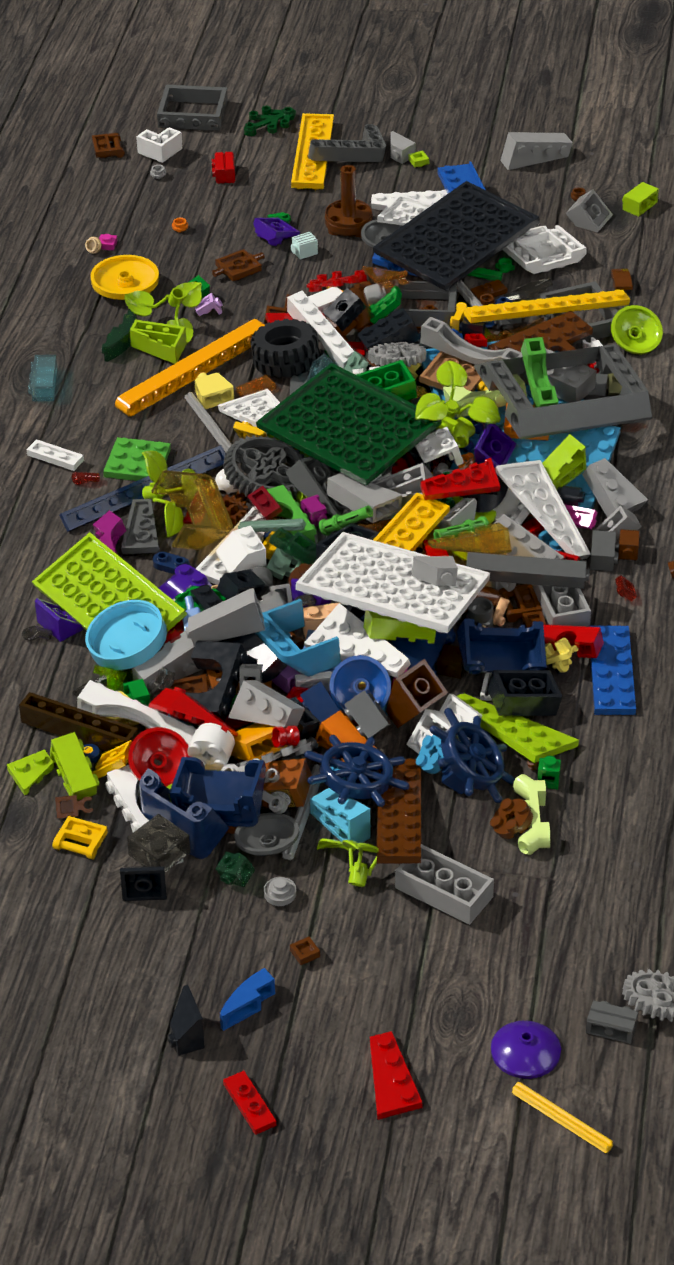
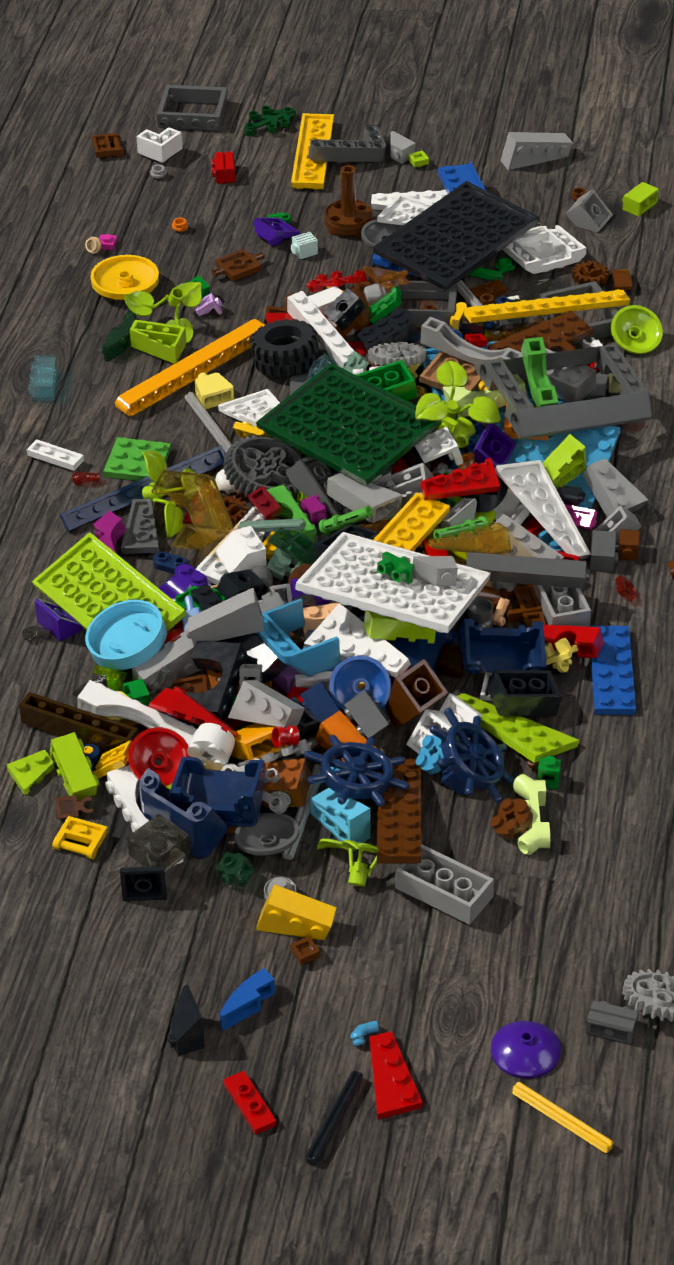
clear orange plate [236,375,276,397] -> none
none -> yellow wedge [256,884,337,940]
none -> black axle [305,1070,363,1166]
none -> dark azure arm [350,1021,379,1046]
none -> green hips [377,551,414,585]
none -> reddish brown gear [572,260,609,286]

